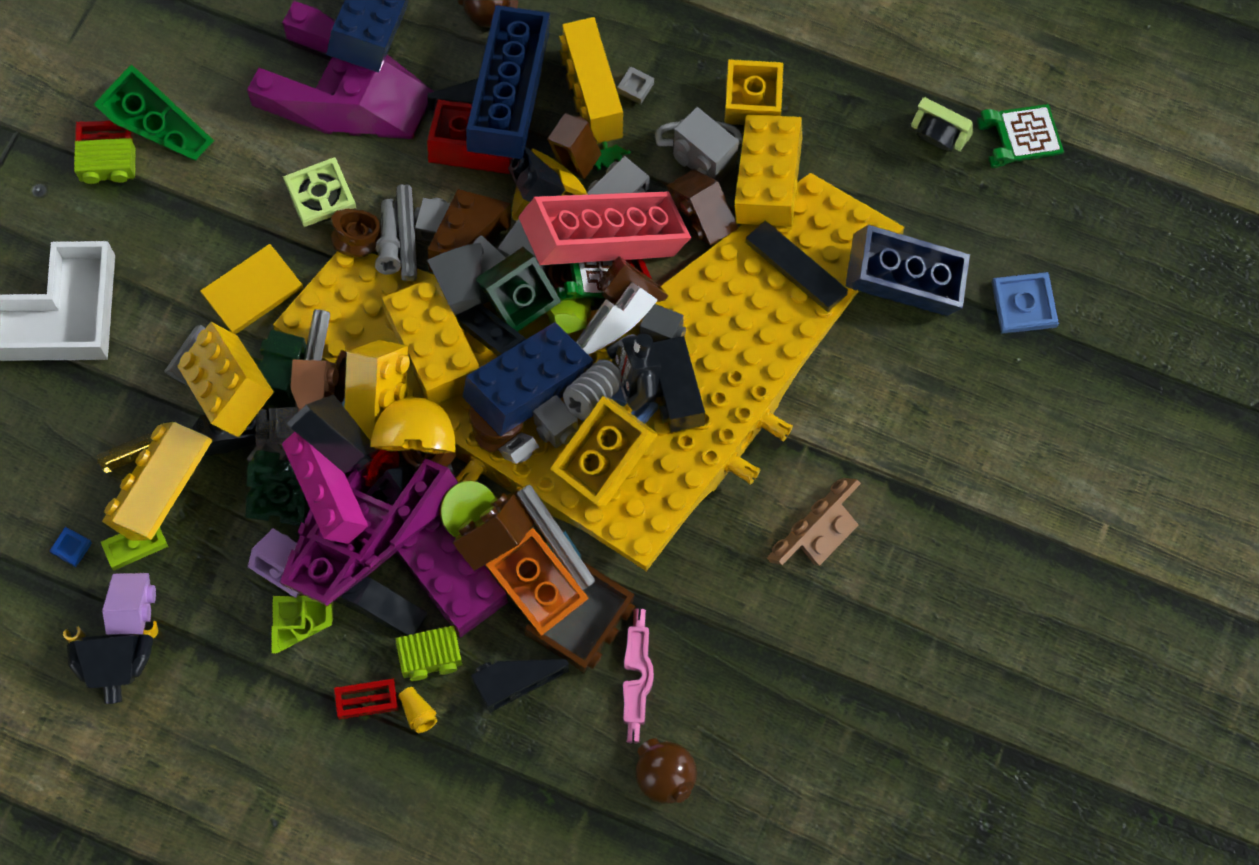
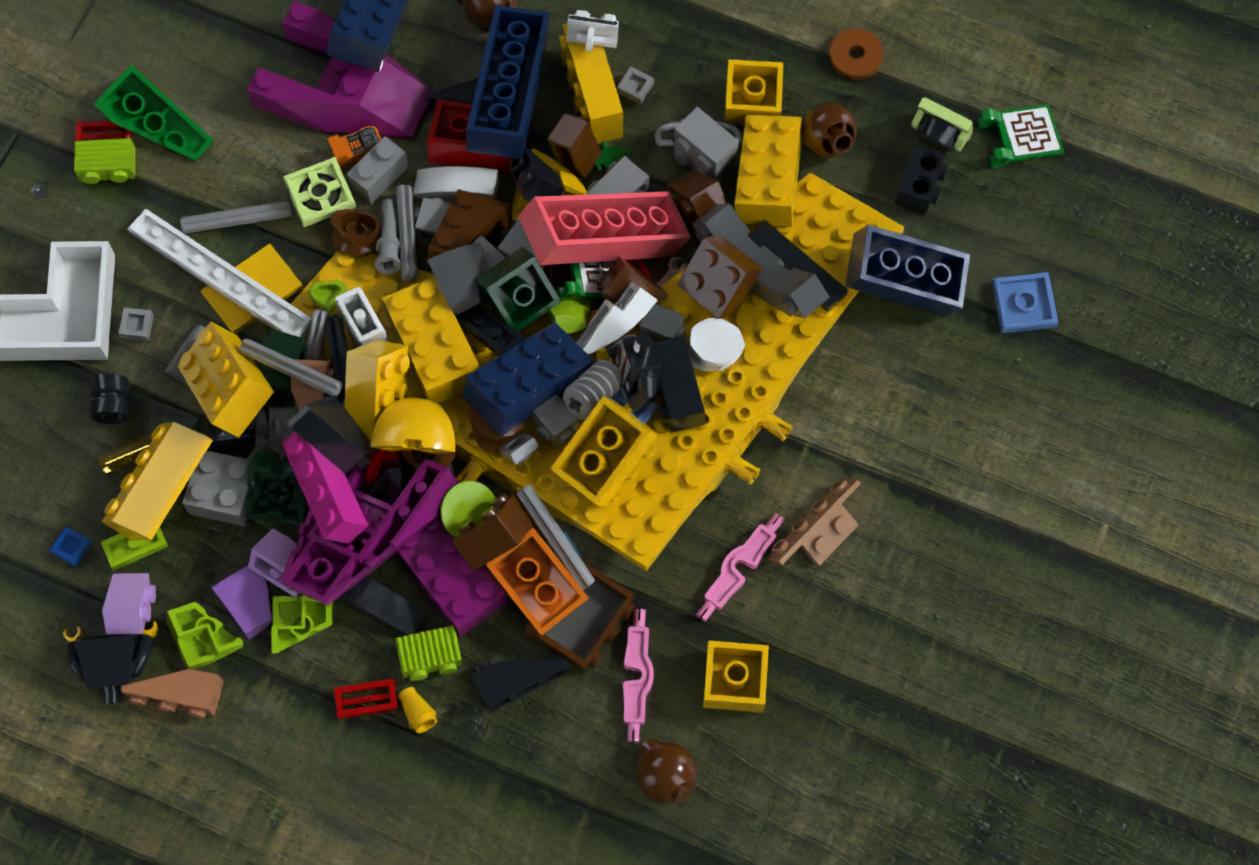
none -> black wheel [89,373,129,424]
none -> light grey plate [118,308,154,341]
none -> nougat slope [121,669,224,719]
none -> white tile [127,208,312,345]
none -> lime slope [166,602,244,670]
none -> light grey axle [180,201,292,234]
none -> light grey brick [182,451,261,527]
none -> medium lavender slope [212,566,273,640]
none -> light grey axle [239,339,343,397]
none -> lime tile [309,280,347,315]
none -> black axle [326,314,348,388]
none -> orange leg [327,126,381,171]
none -> white brick [335,287,388,348]
none -> light grey piece [347,136,408,205]
none -> white slope [413,166,499,203]
none -> white hips [567,10,619,52]
none -> hand [657,257,688,286]
none -> brick [677,235,763,319]
none -> white hat [688,317,745,372]
none -> dark grey brick [692,203,830,318]
none -> bright pink piece [696,513,784,622]
none -> yellow brick [703,641,769,713]
none -> reddish brown brick [802,102,857,158]
none -> dark orange tile [829,28,884,81]
none -> black brick [895,144,948,213]

